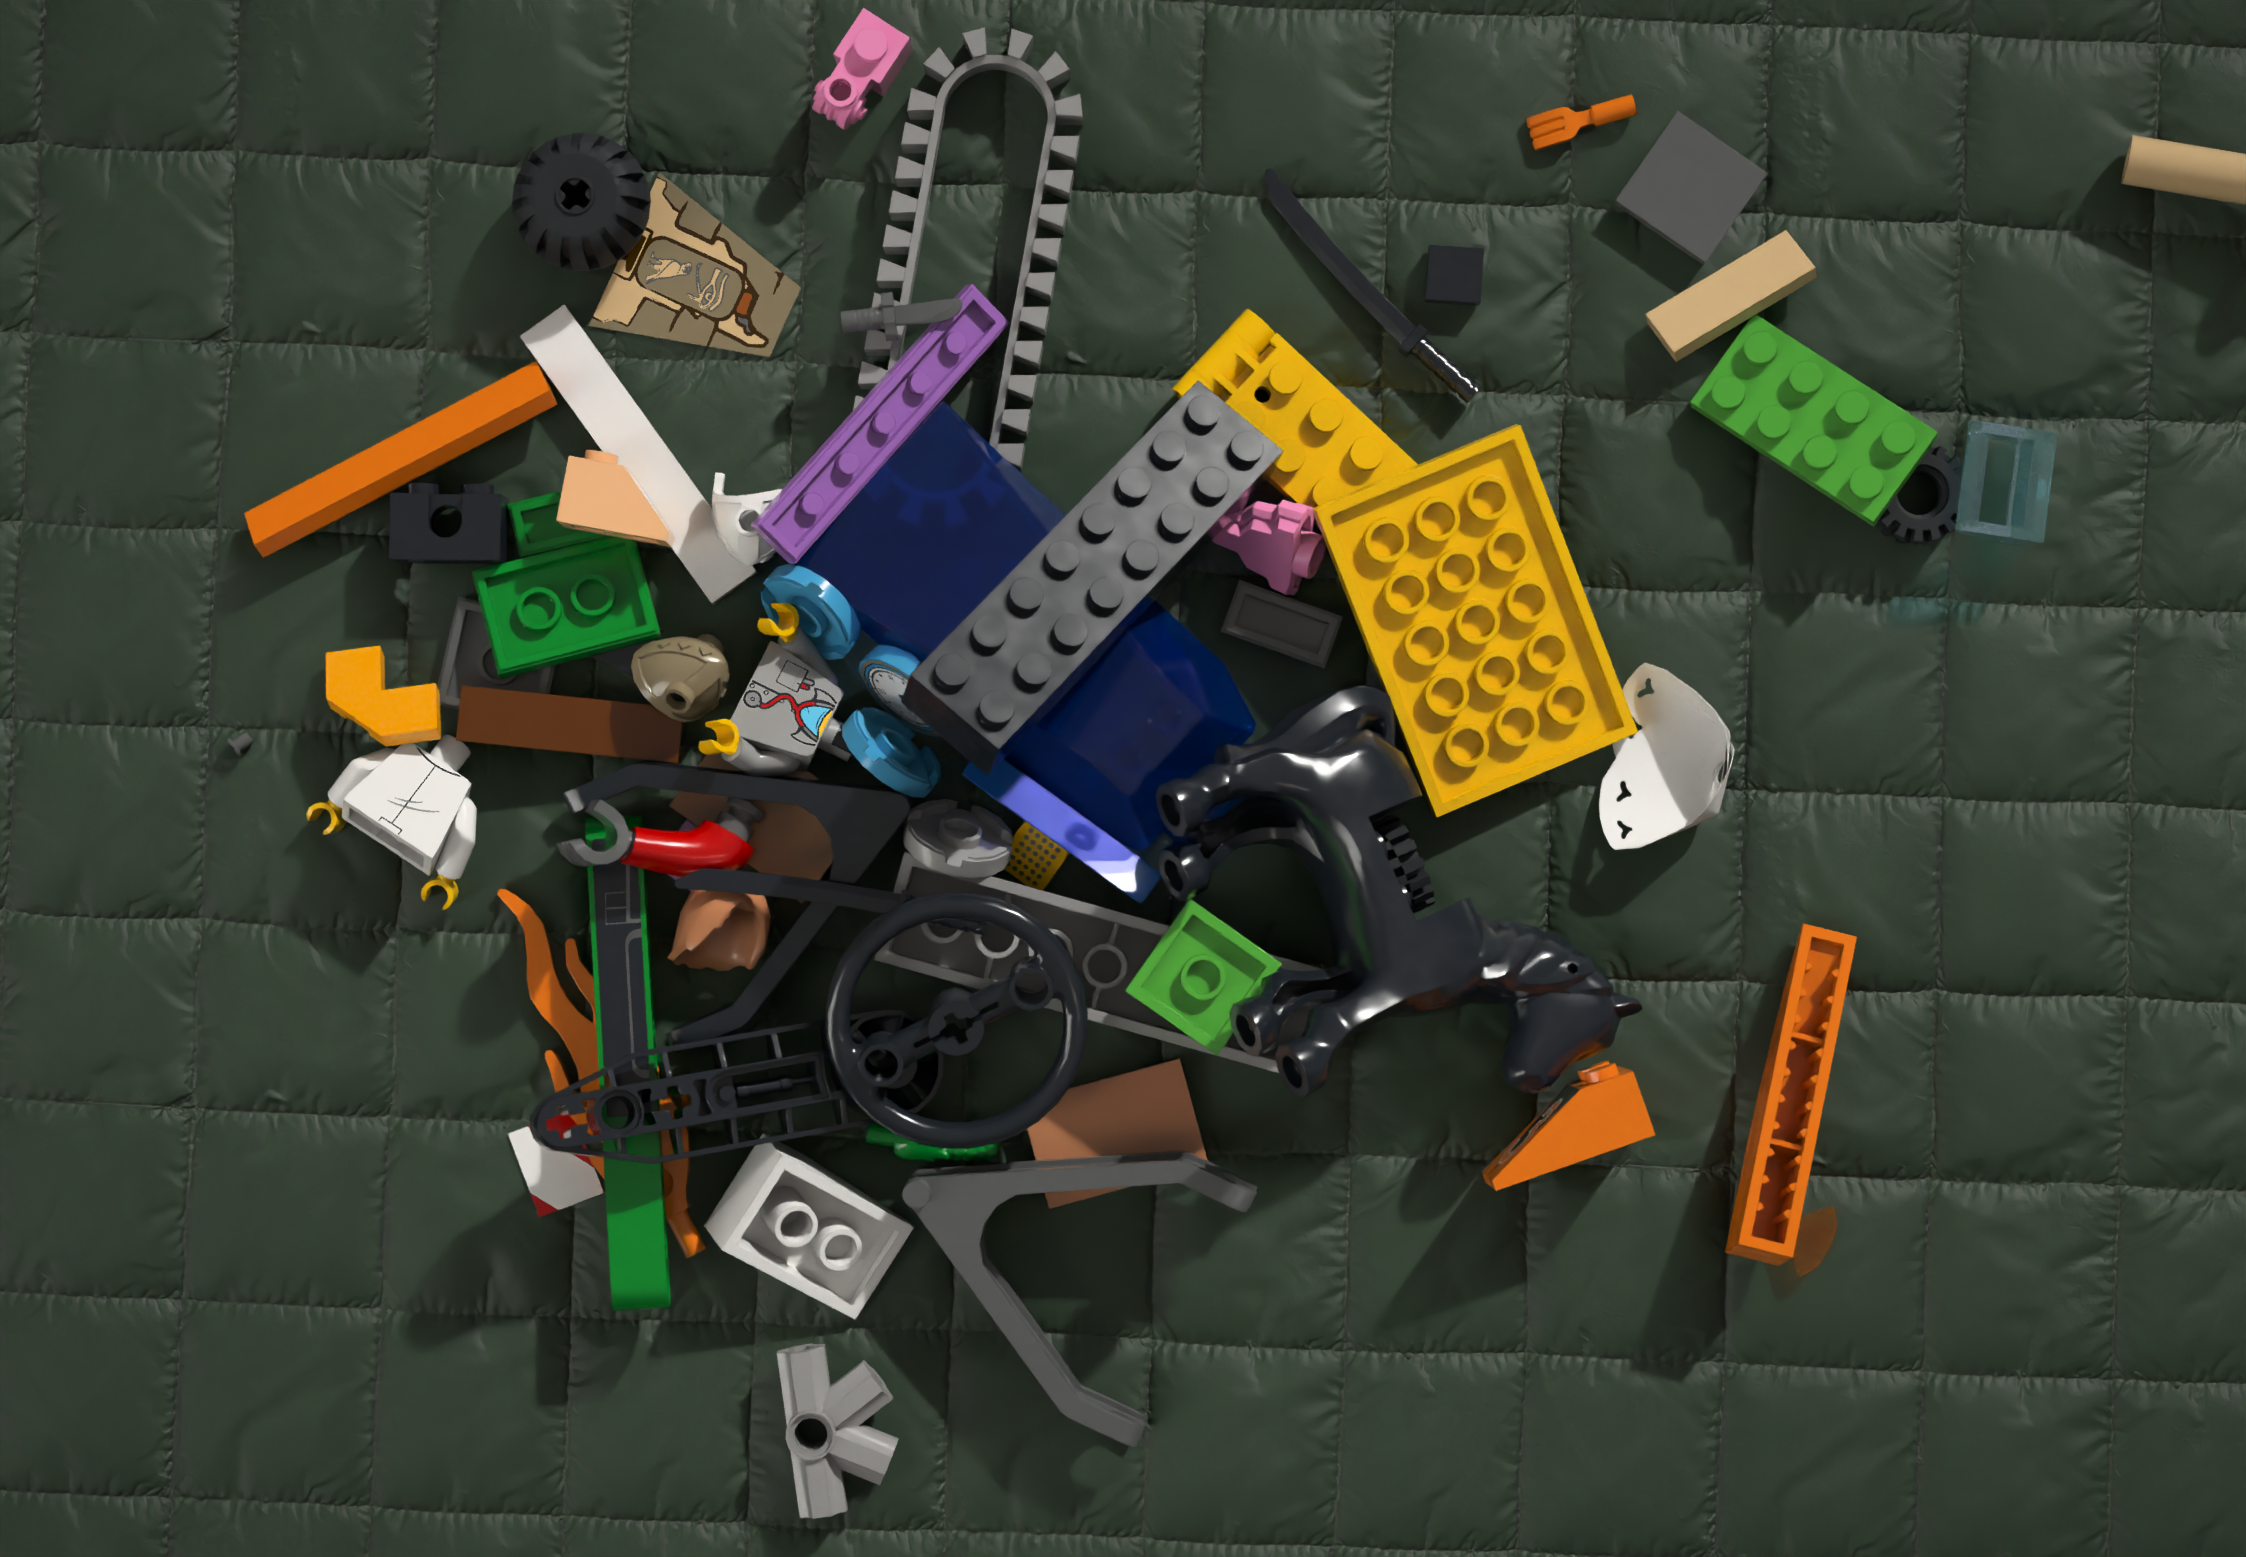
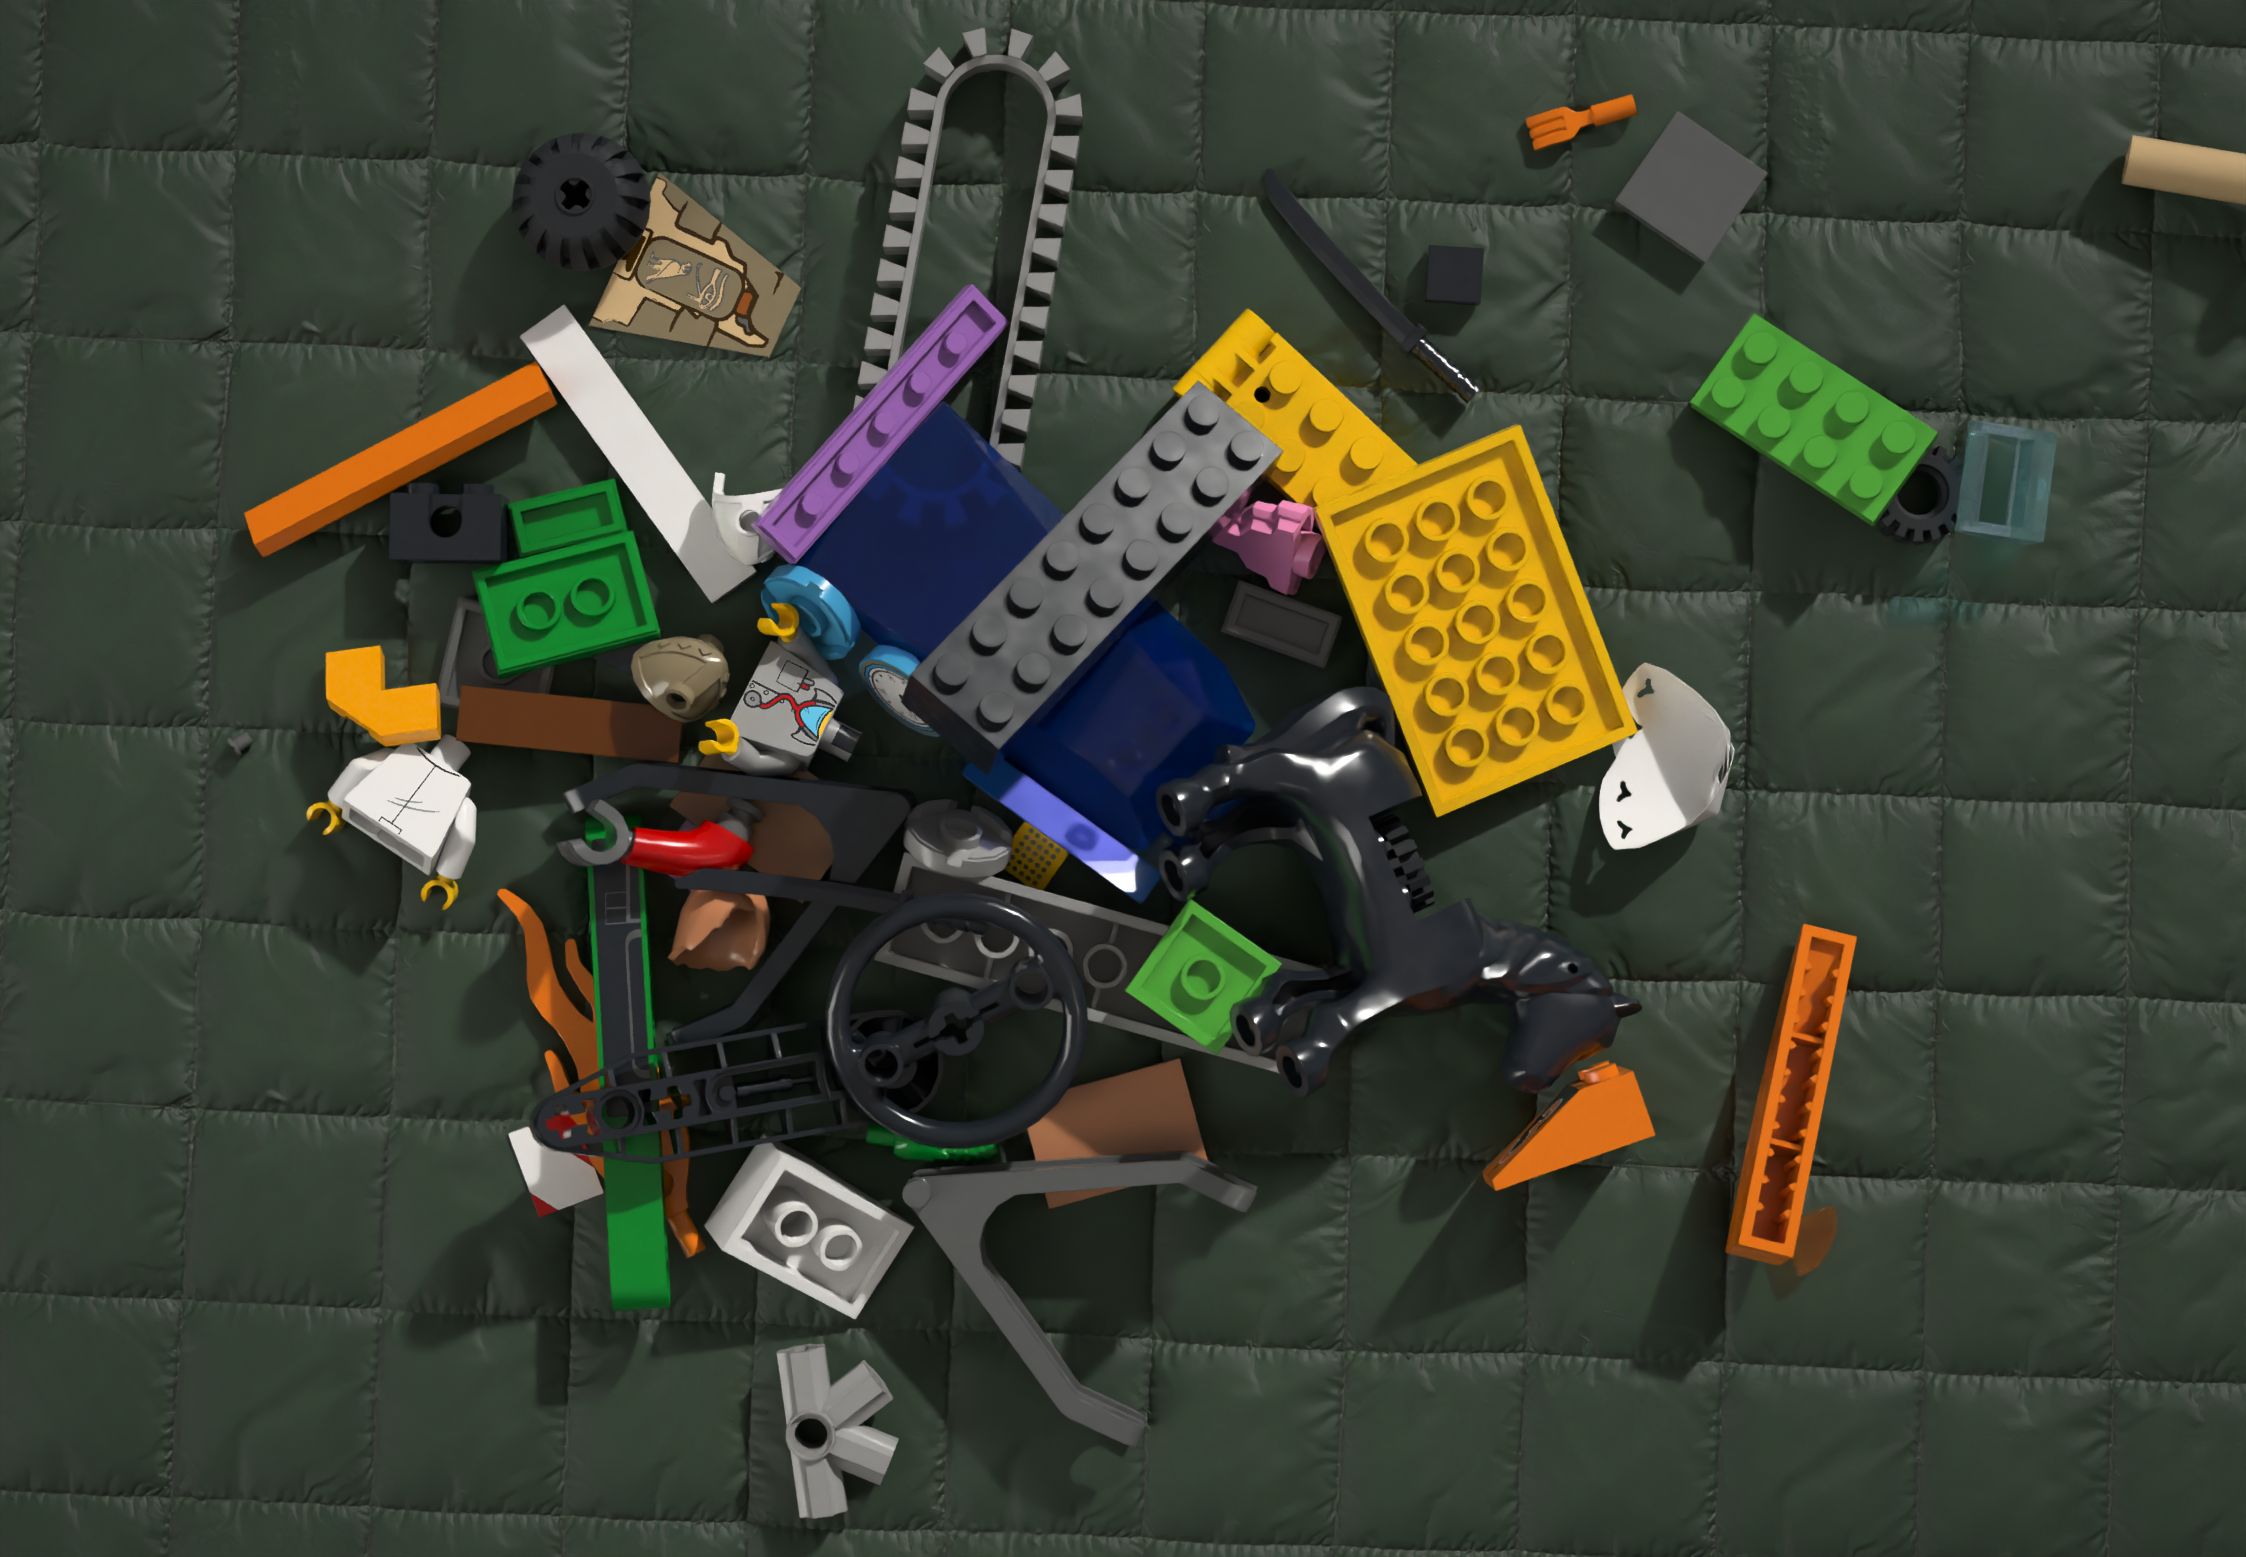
light nougat slope [556,450,674,547] -> none
bright pink brick [812,8,913,130] -> none
dark grey piece [841,292,963,342] -> none
dark azure tile [842,707,942,798] -> none
tan tile [1645,230,1817,362] -> none

